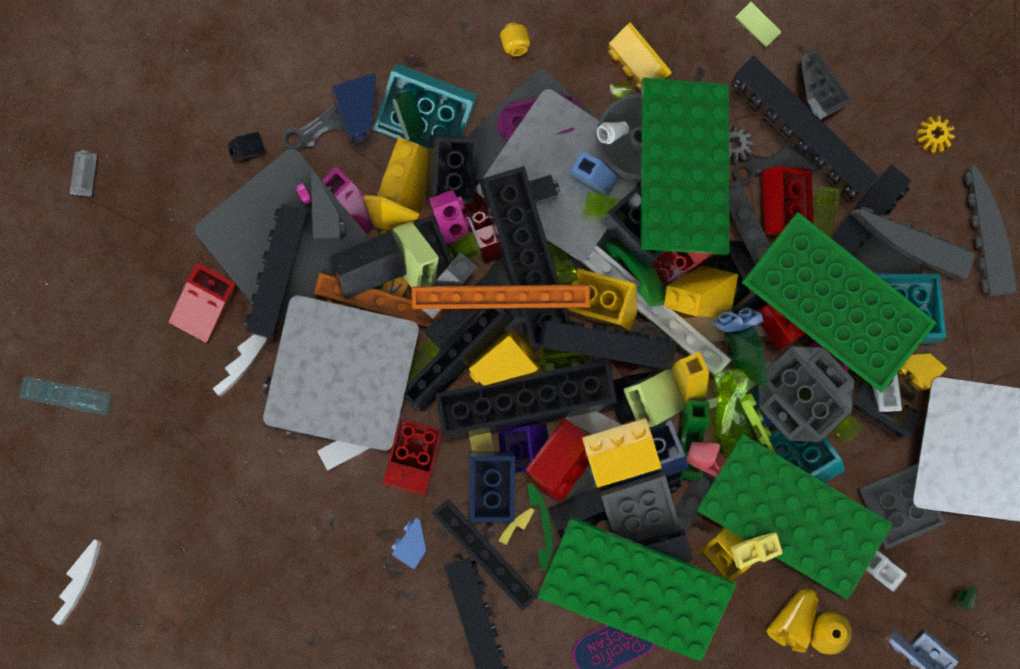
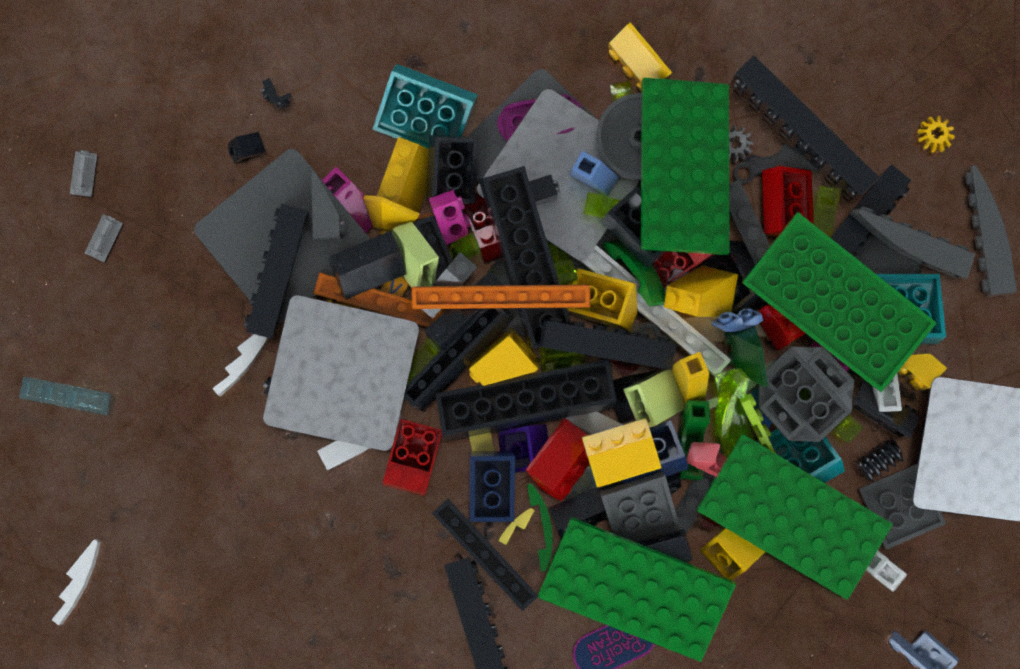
slope [168,263,238,343] -> none
dark grey piece [282,103,344,150] -> none
dark pink tile [295,183,312,205] -> none
dark blue slope [331,73,376,144] -> none
medium blue slope [391,518,427,569] -> none
dark green slope [392,90,425,140] -> none
yellow head [500,22,531,56] -> none
white cone [597,122,629,144] -> none
light yellow slope [731,532,783,569] -> none
yellowish green tile [735,2,781,48] -> none
yellow cone [766,588,819,652] -> none
dark grey plate [800,48,853,119] -> none
yellow cone [810,610,852,654] -> none
dark green slope [955,586,979,612] -> none
none -> light grey hinge [85,214,123,262]
none -> black bracket [261,78,293,109]
none -> black piece [854,436,903,482]

